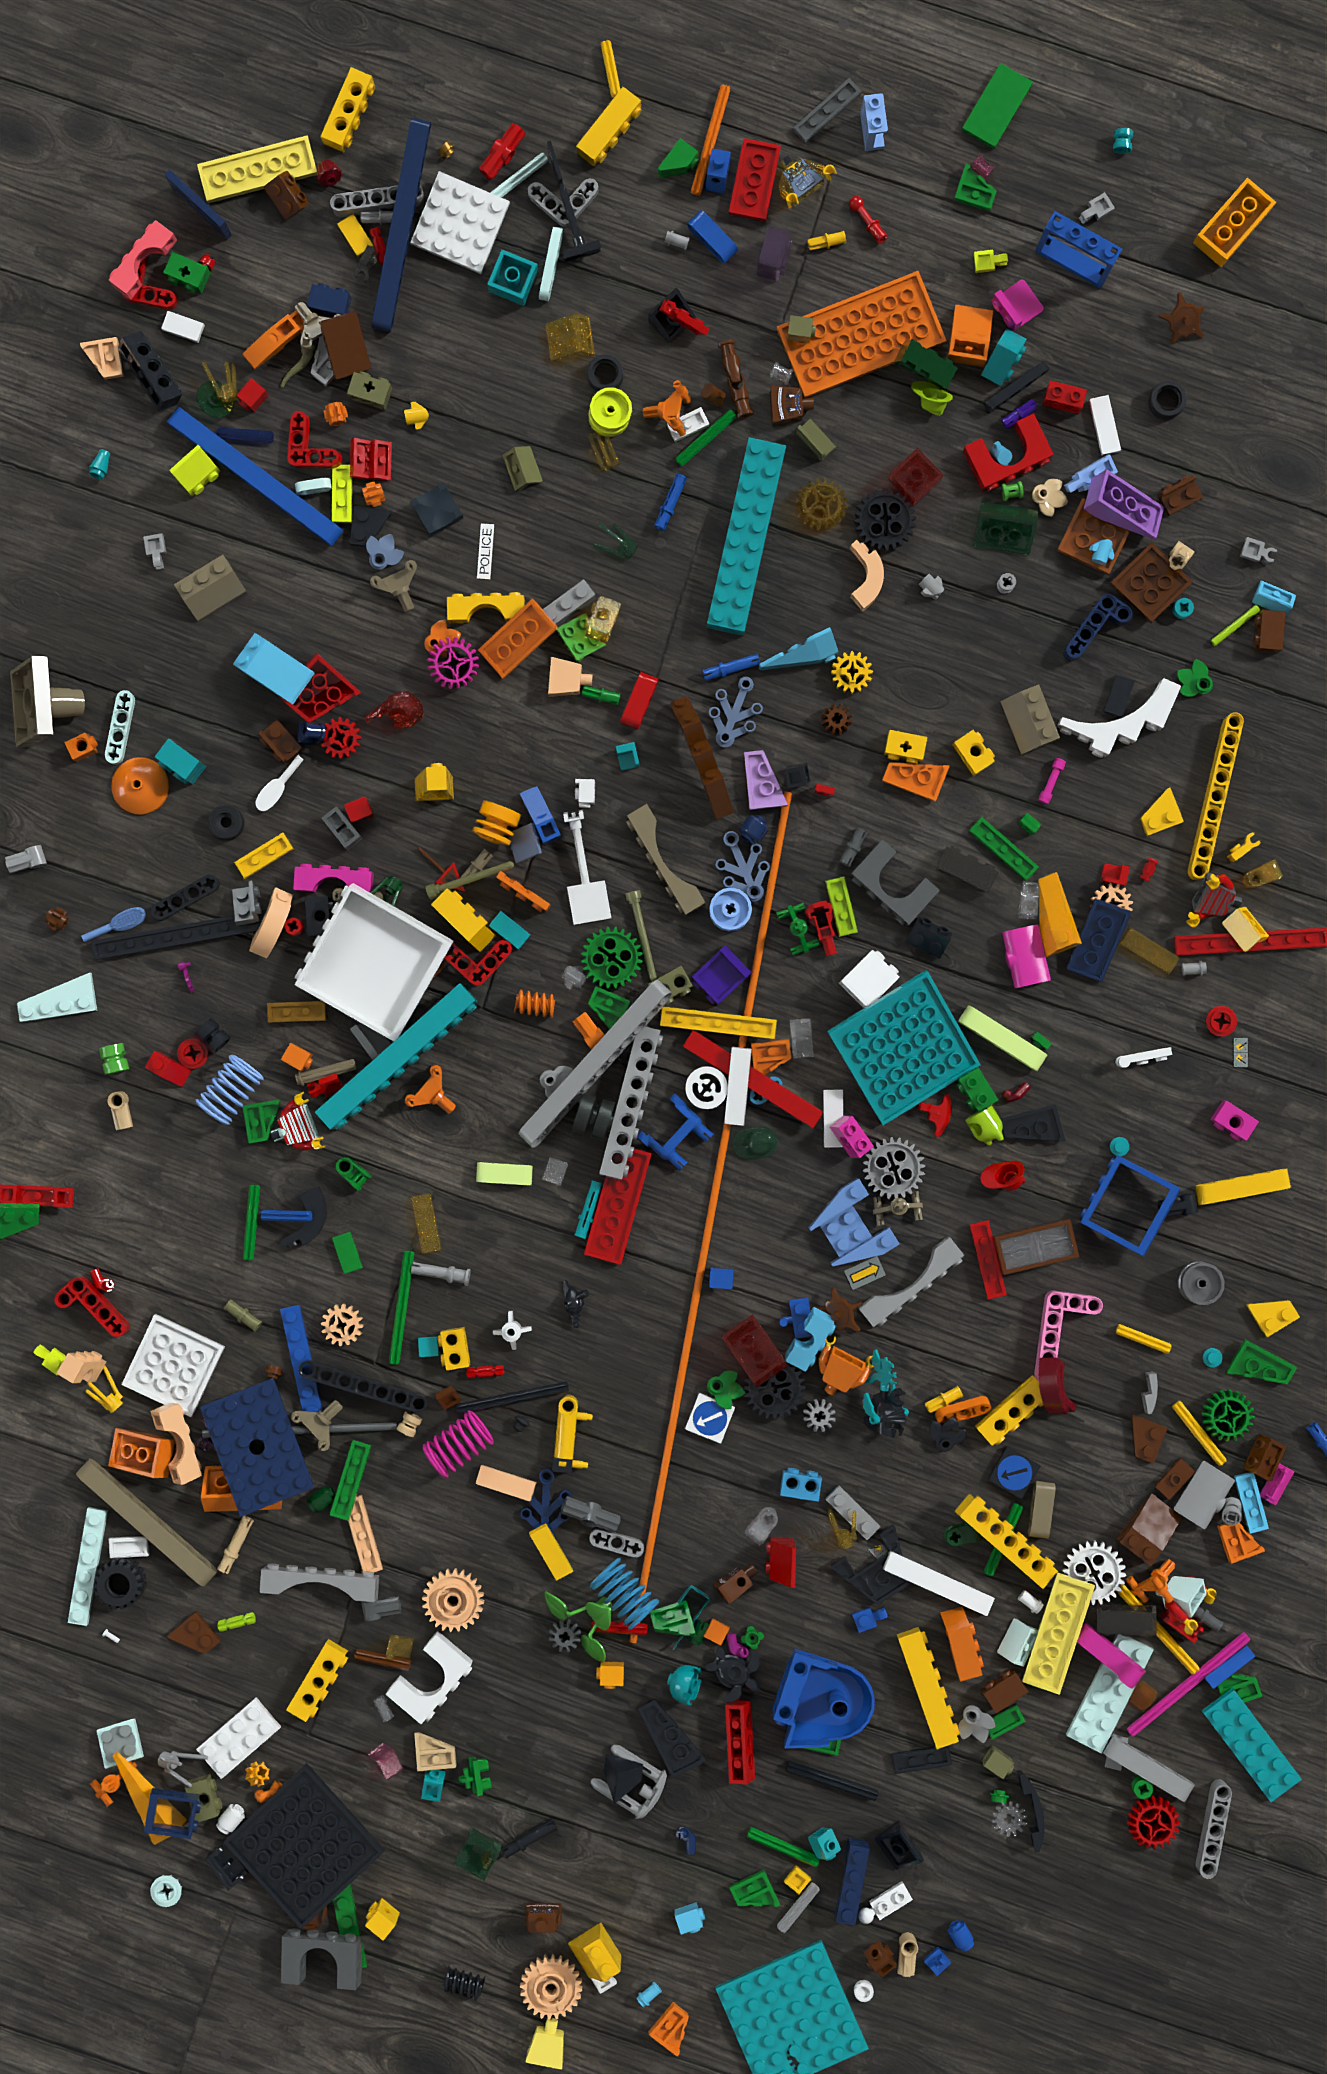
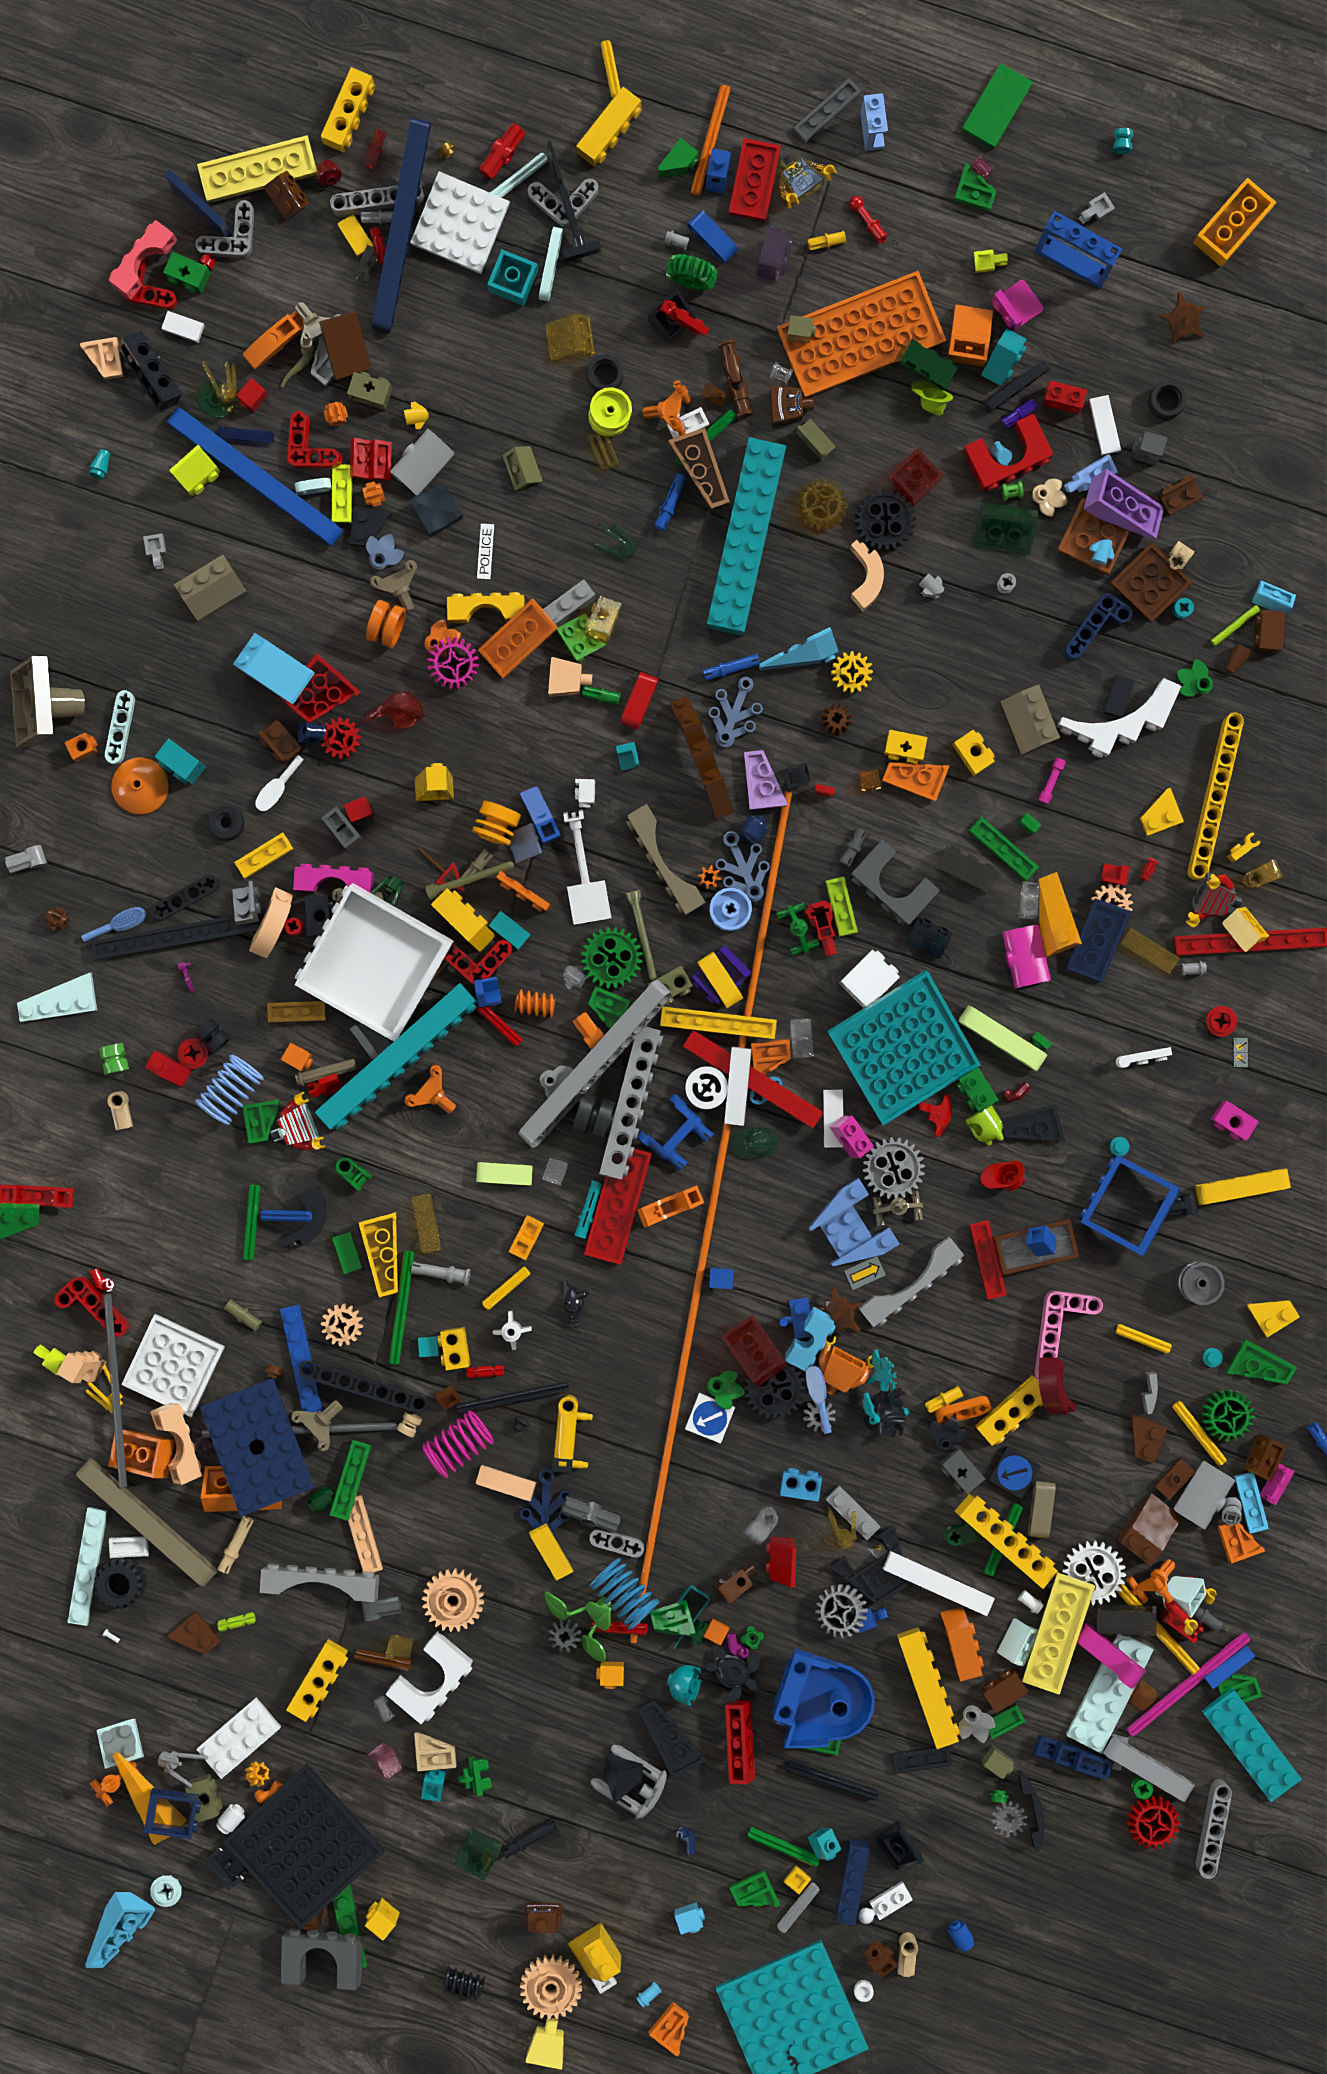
dark blue brick [307,283,352,317] -> none
blue tile [923,1946,951,1976] -> none
light grey plate [1240,537,1277,564] -> none
none -> medium azure wedge [85,1892,155,1968]
none -> dark grey piece [103,1294,127,1488]
none -> light grey beam [195,200,254,258]
none -> yellow wedge [359,1212,398,1297]
none -> clear red axle [364,129,387,169]
none -> orange wheel [366,600,406,648]
none -> light grey panel [390,429,454,496]
none -> blue panel [474,977,501,1007]
none -> red axle [476,1005,522,1047]
none -> yellow axle [482,1267,530,1310]
none -> light orange slope [509,1215,544,1260]
none -> orange arch [637,1185,704,1228]
none -> green gear [666,254,717,291]
none -> medium nougat wedge [668,427,730,509]
none -> orange gear [697,865,722,889]
none -> yellow beam [697,952,743,1009]
none -> medium blue piece [806,1366,831,1434]
none -> light grey gear [815,1584,868,1638]
none -> clear orange slope [859,769,881,791]
none -> dark grey brick [941,1447,985,1494]
none -> blue panel [1026,1225,1056,1257]
none -> dark blue slope [1032,1734,1114,1780]
none -> dark grey brick [1132,431,1167,466]
none -> reddish brown cone [1225,644,1251,674]

